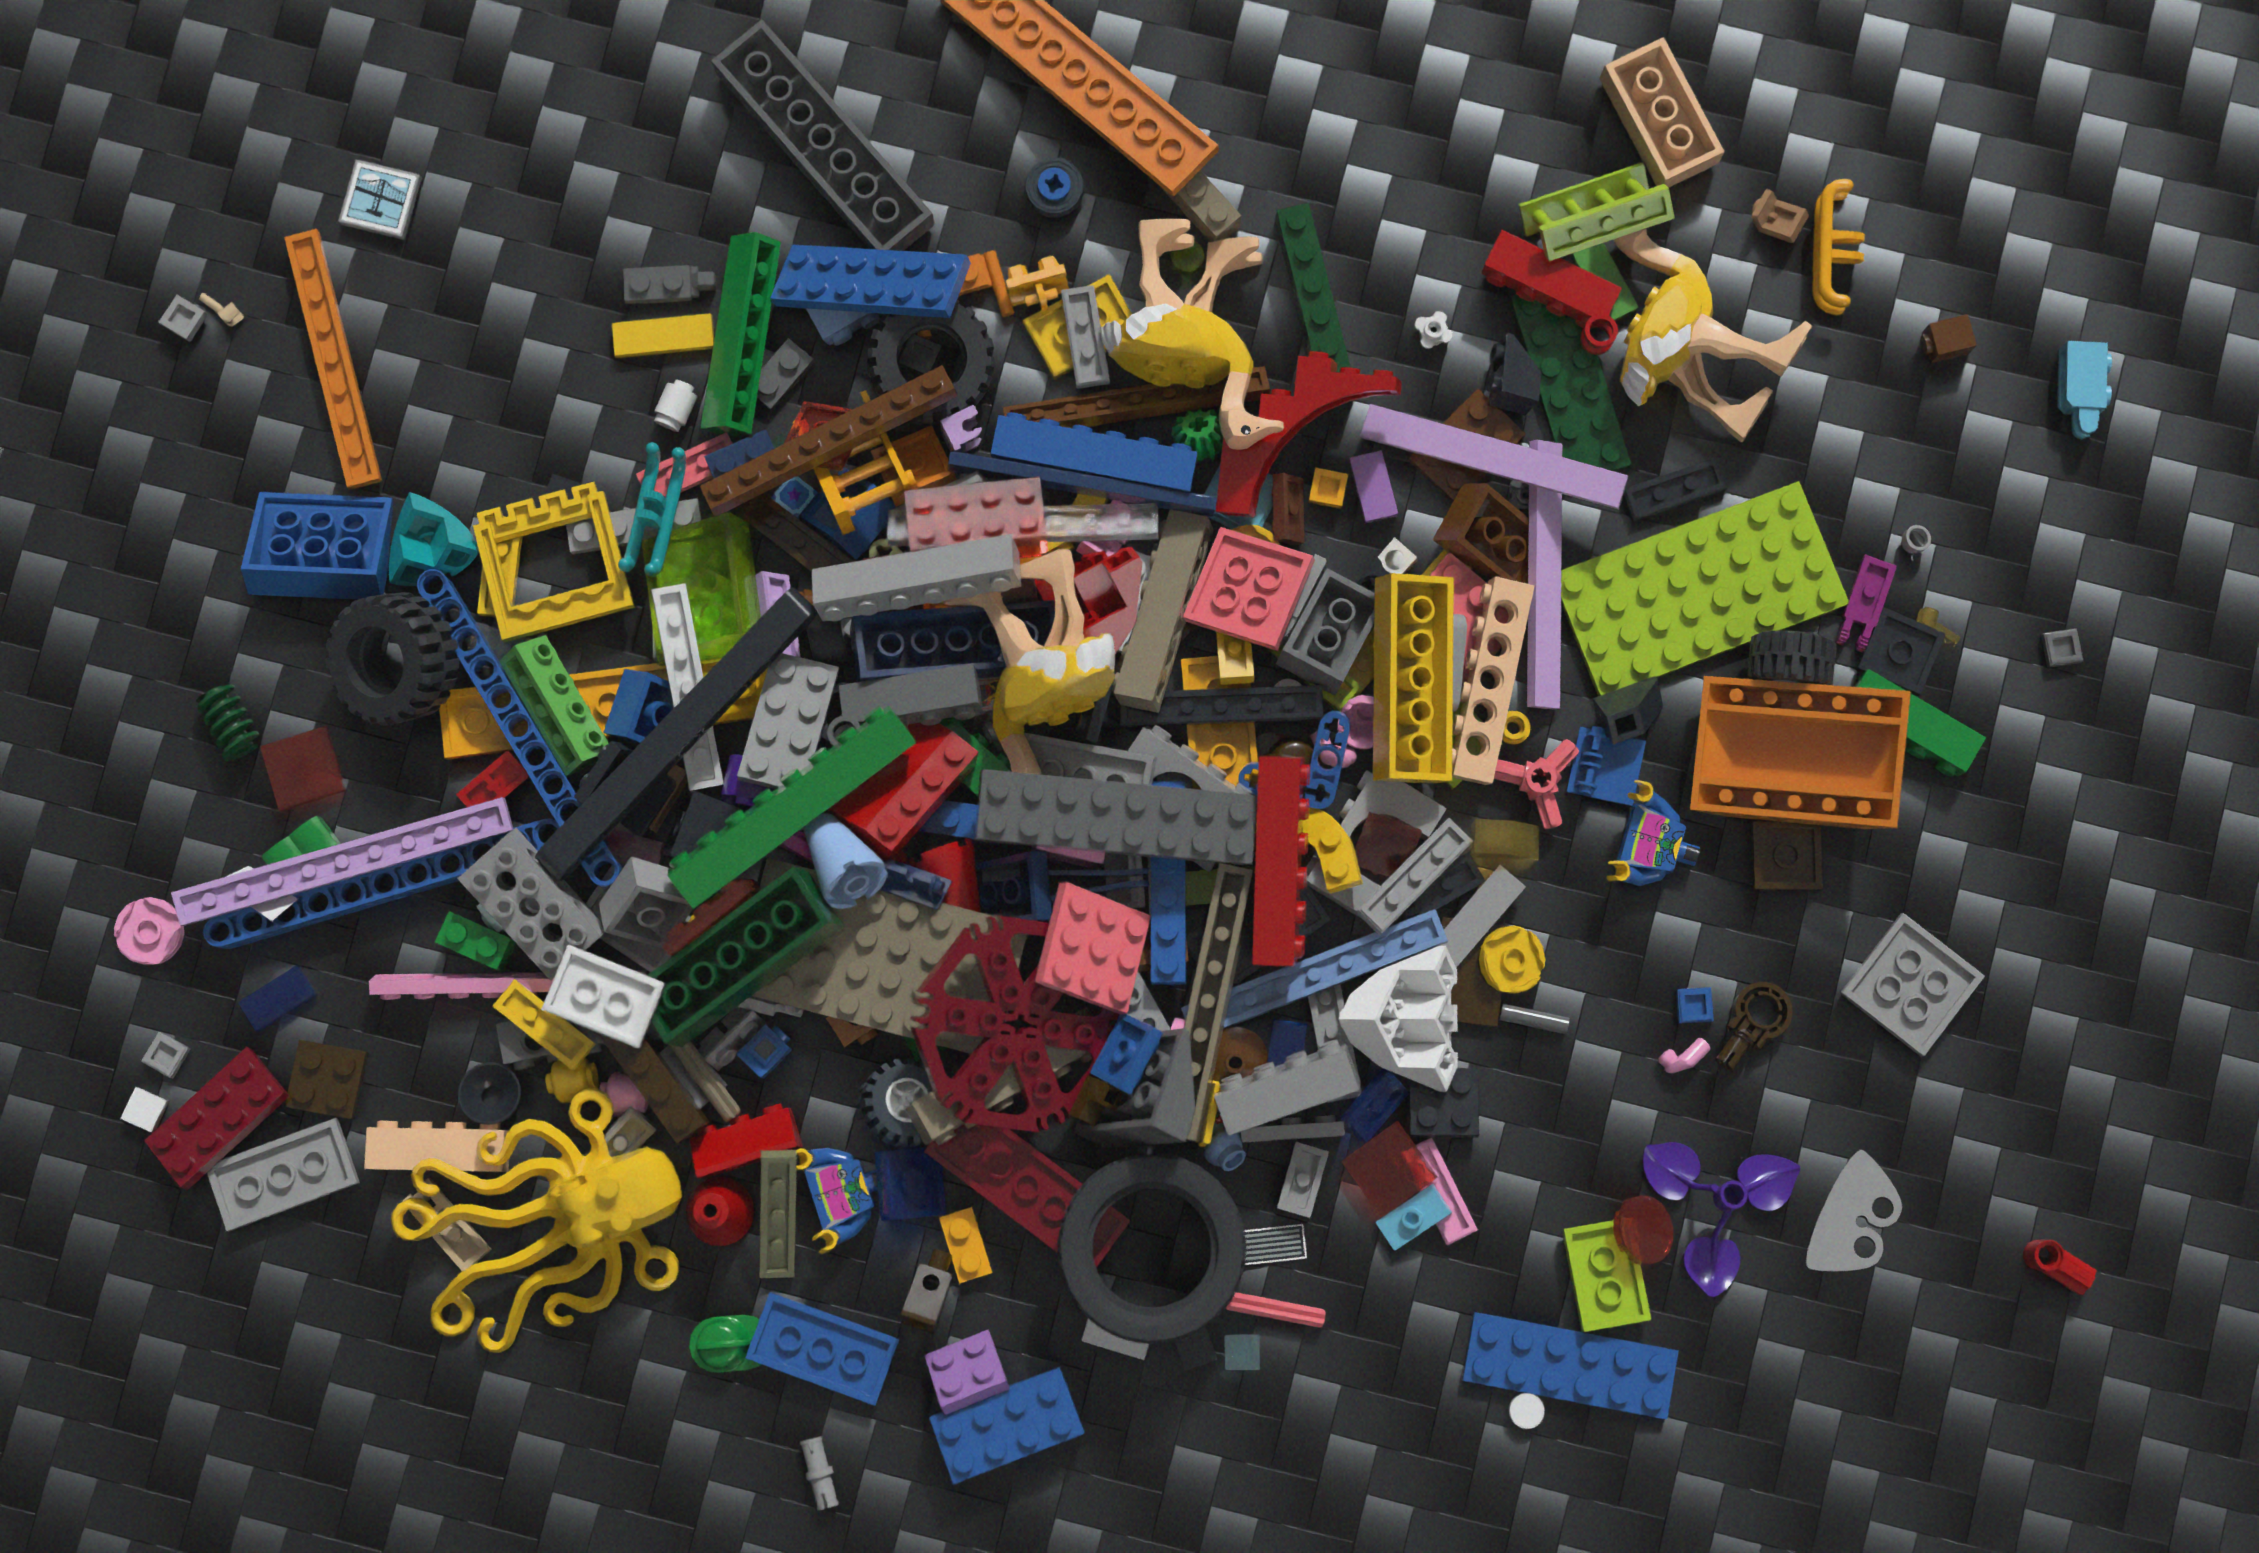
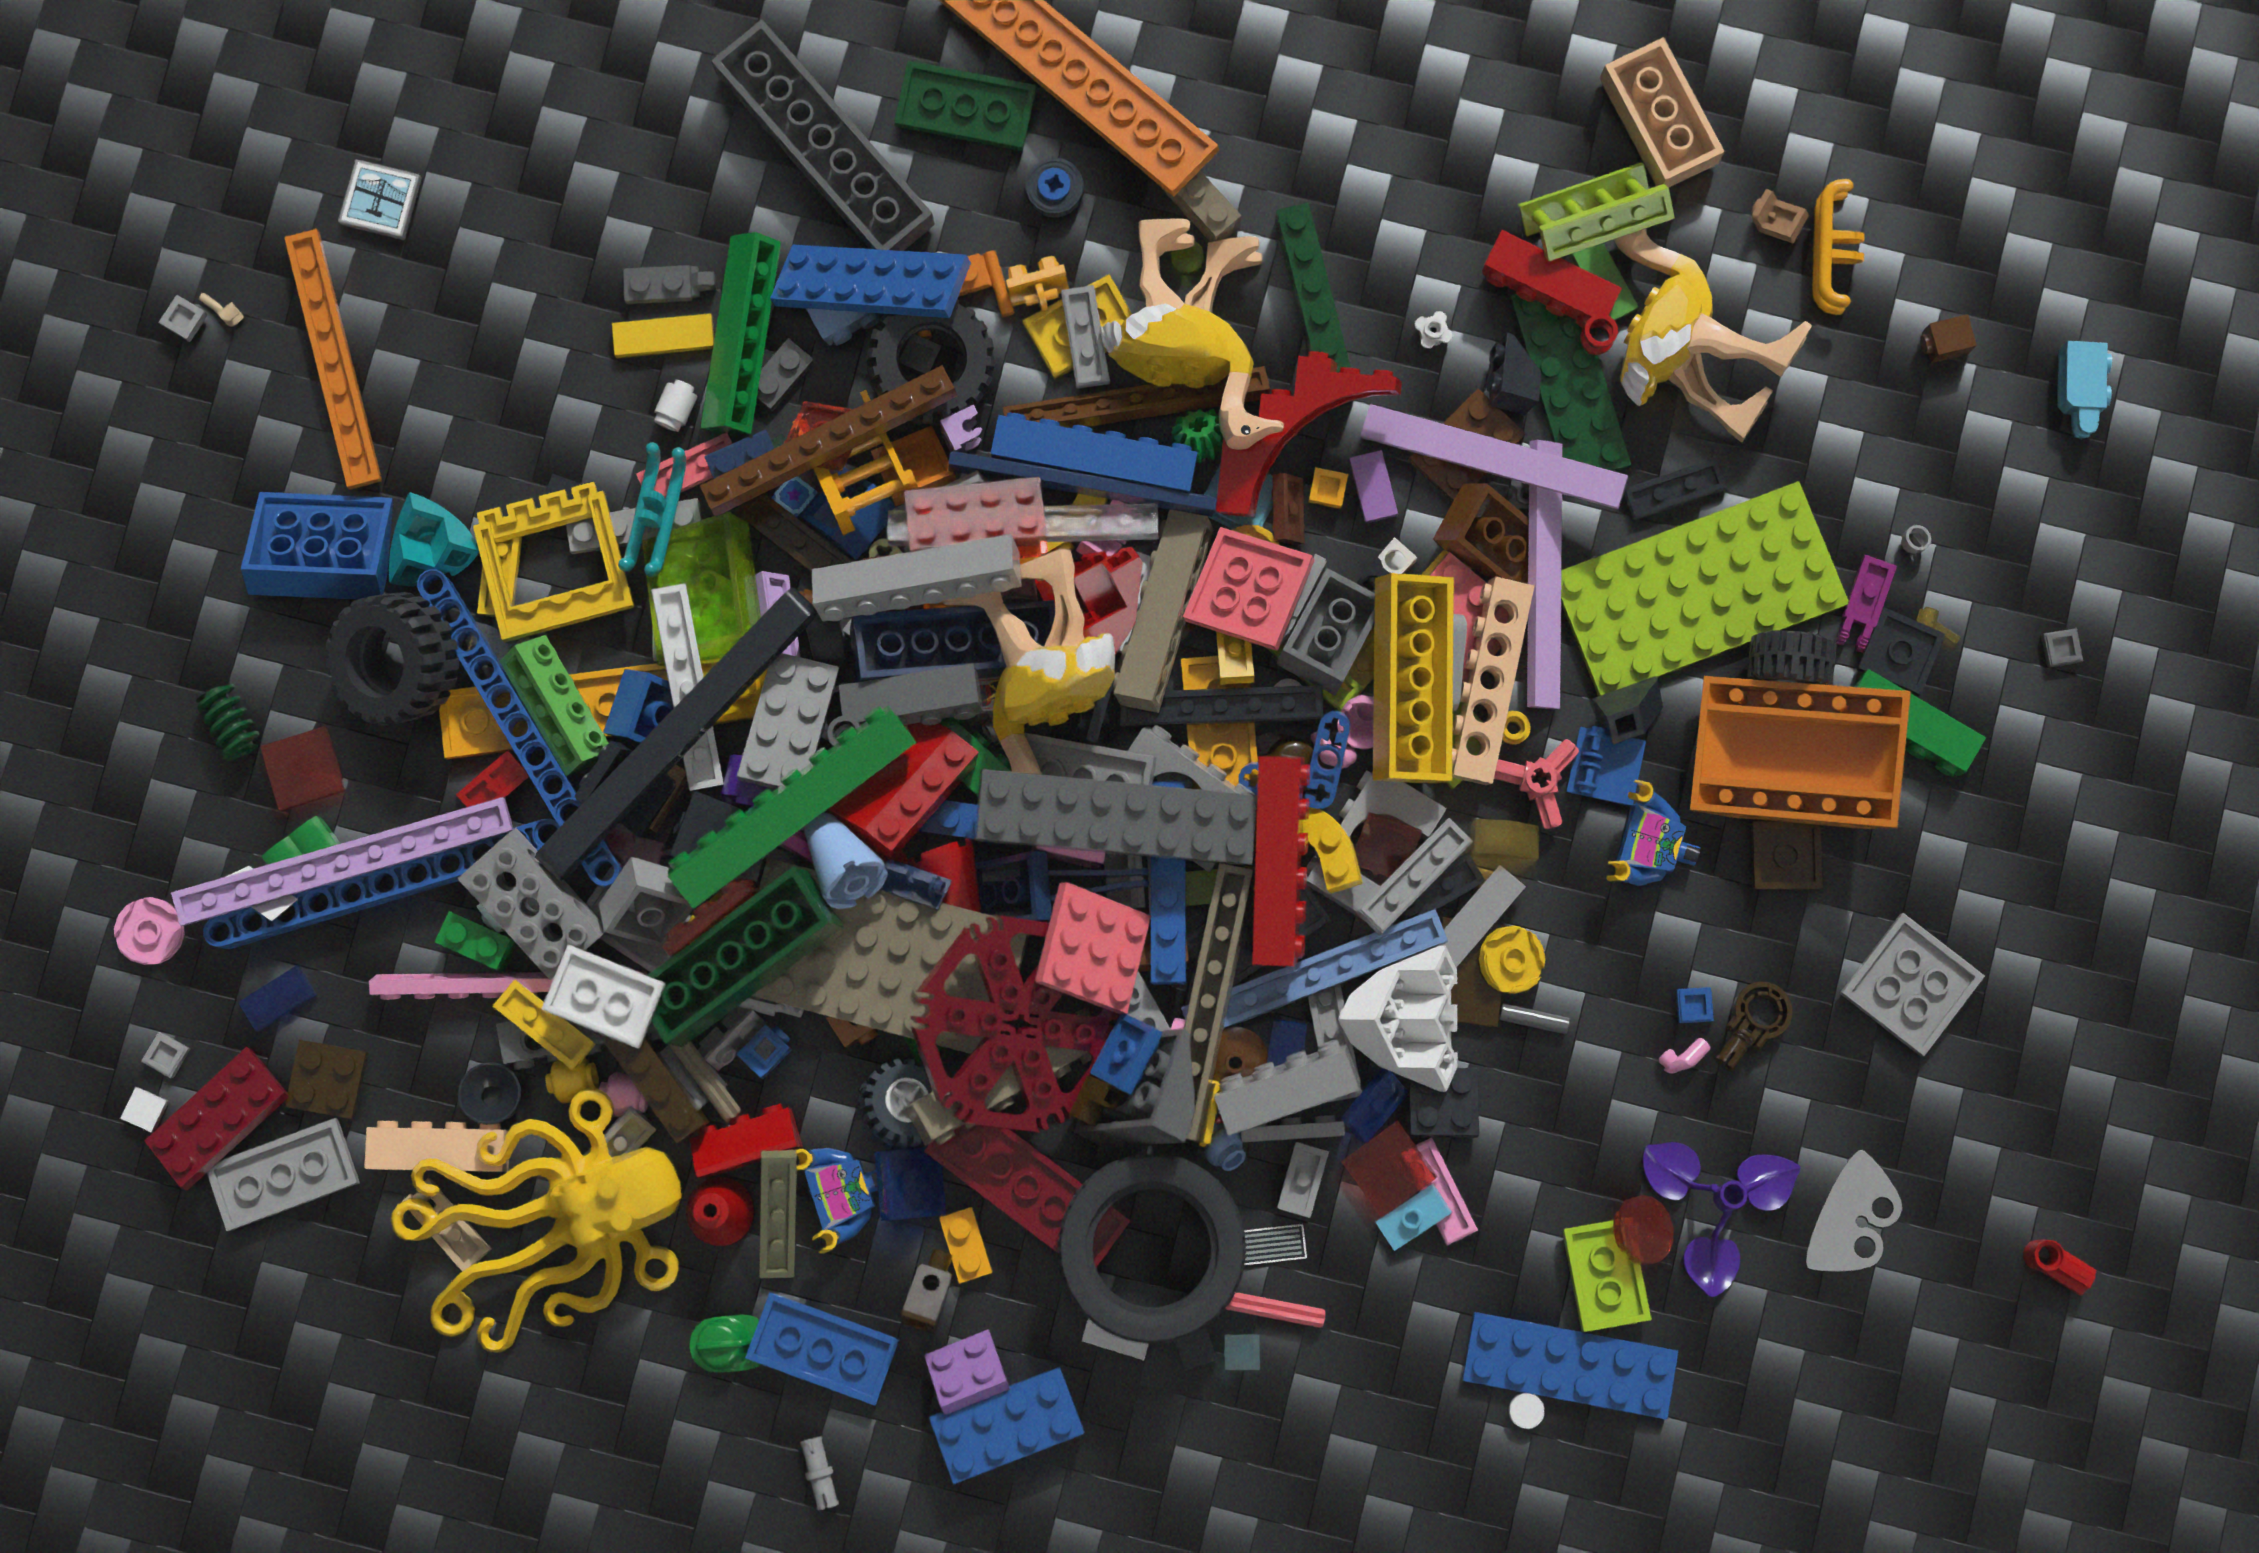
none -> dark green plate [894,60,1036,151]

